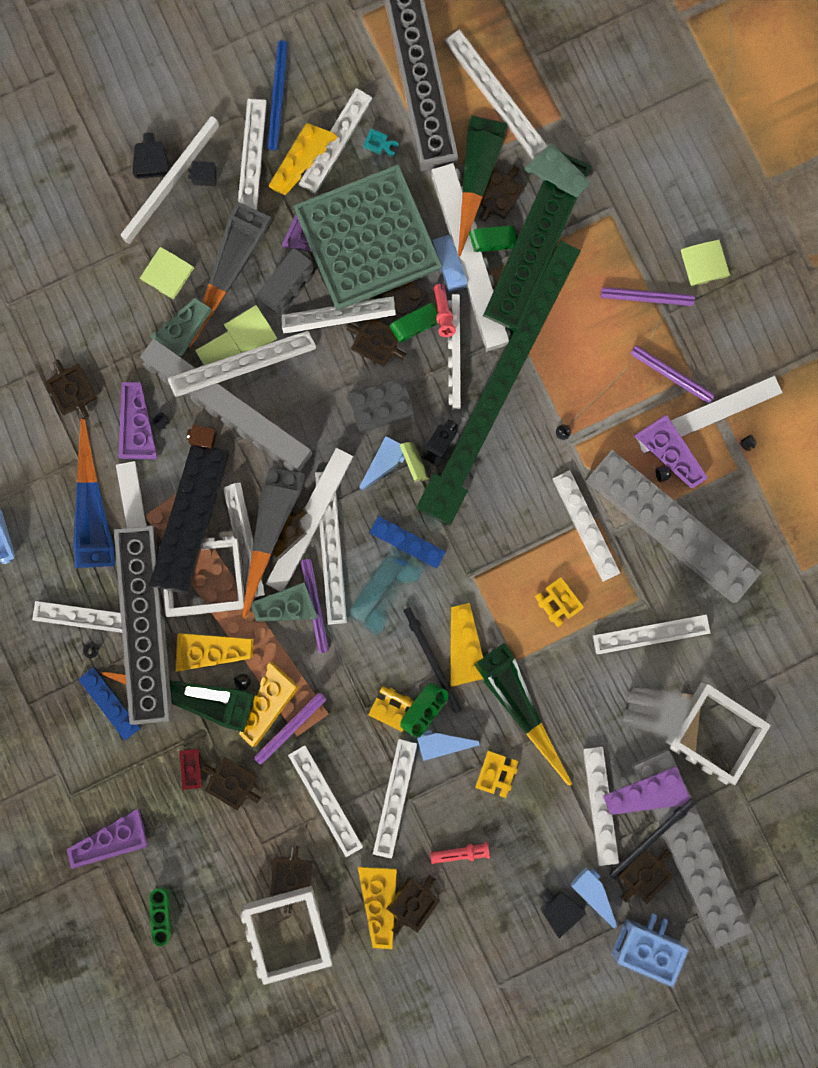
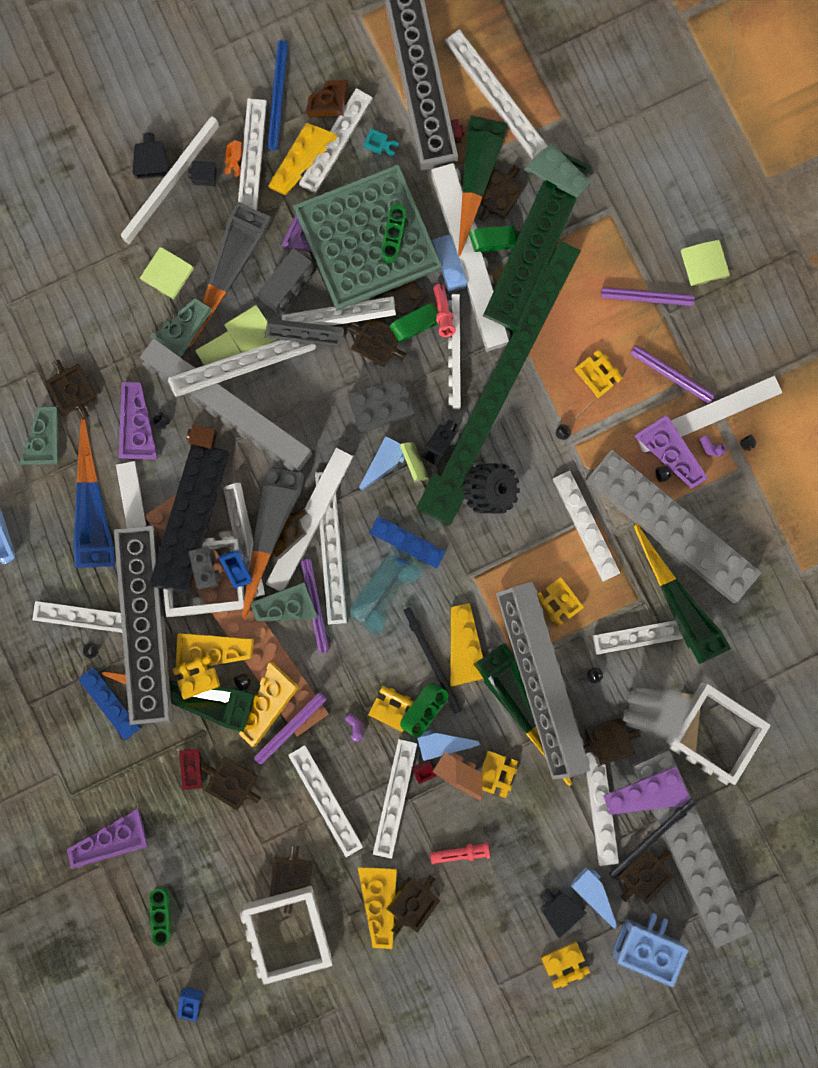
none -> sand green wing [19,407,59,465]
none -> yellow plate [173,655,221,699]
none -> blue slope [177,987,203,1022]
none -> dark grey bracket [189,547,221,589]
none -> blue slope [219,550,253,589]
none -> orange plate [225,140,243,177]
none -> dark grey plate [265,318,344,347]
none -> reddish brown plate [306,80,349,117]
none -> medium lavender arm [345,712,365,742]
none -> green beam [381,205,406,263]
none -> dark red plate [411,760,436,784]
none -> nougat slope [433,752,483,801]
none -> dark red plate [450,119,464,144]
none -> black wheel [462,463,520,514]
none -> light grey brick [496,582,591,780]
none -> yellow plate [541,941,590,989]
none -> yellow plate [574,350,623,399]
none -> dark brown plate [583,718,641,767]
none -> black hinge [587,668,603,683]
none -> dark green plate [634,524,731,664]
none -> medium lavender arm [699,435,726,457]

